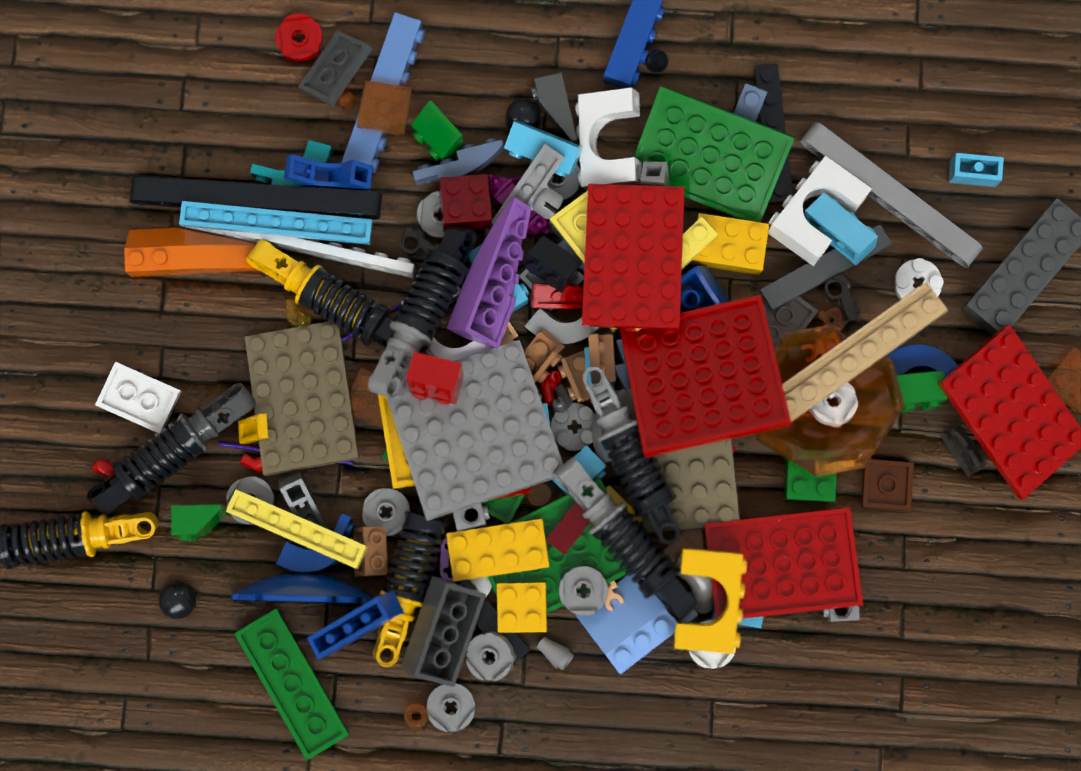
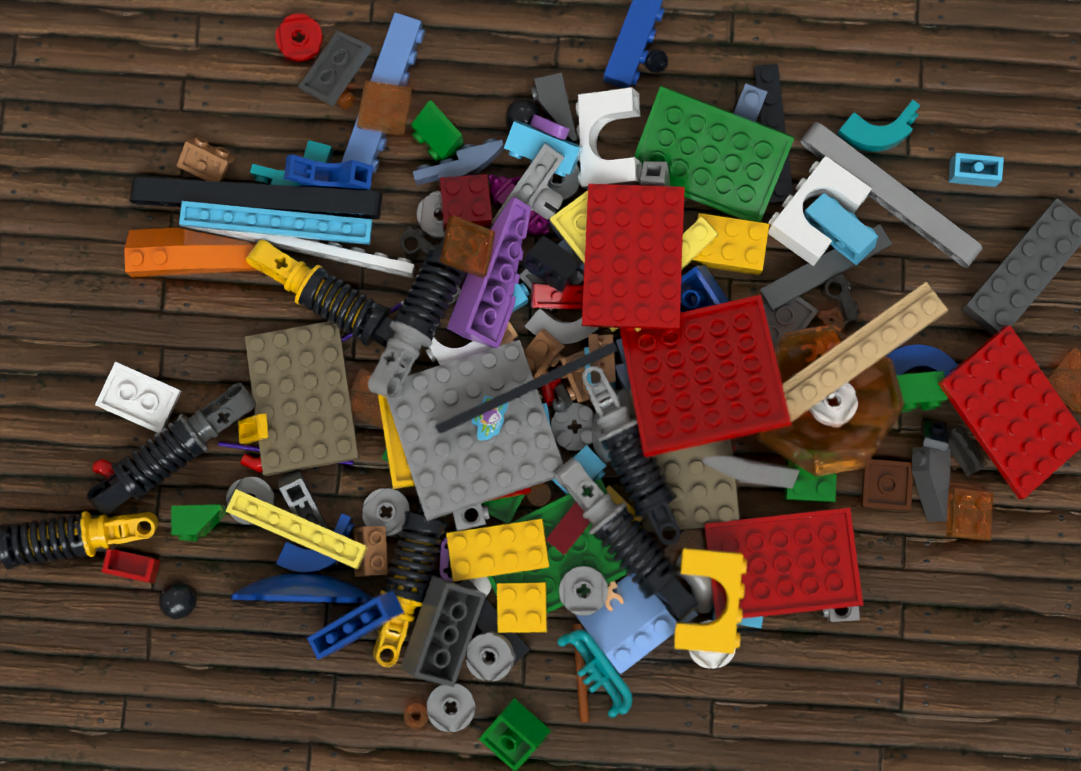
green plate [234,608,350,760] -> none
clear yellow arm [284,299,312,327] -> none
red brick [406,352,464,406] -> none
light grey cone [537,637,574,670] -> none
white plate [894,258,943,300] -> none
none -> red panel [102,549,160,583]
none -> medium nougat bracket [176,137,235,182]
none -> black tile [435,342,617,434]
none -> clear orange plate [440,215,495,278]
none -> sticker [472,396,508,441]
none -> green slope [479,698,551,771]
none -> medium lavender beam [530,114,570,140]
none -> teal piece [557,630,633,718]
none -> dark orange bar [573,624,590,722]
none -> light grey slope [703,456,800,488]
none -> teal arch [837,100,920,152]
none -> dark grey slope [912,447,951,522]
none -> black plate [921,417,949,451]
none -> clear orange plate [946,488,993,541]

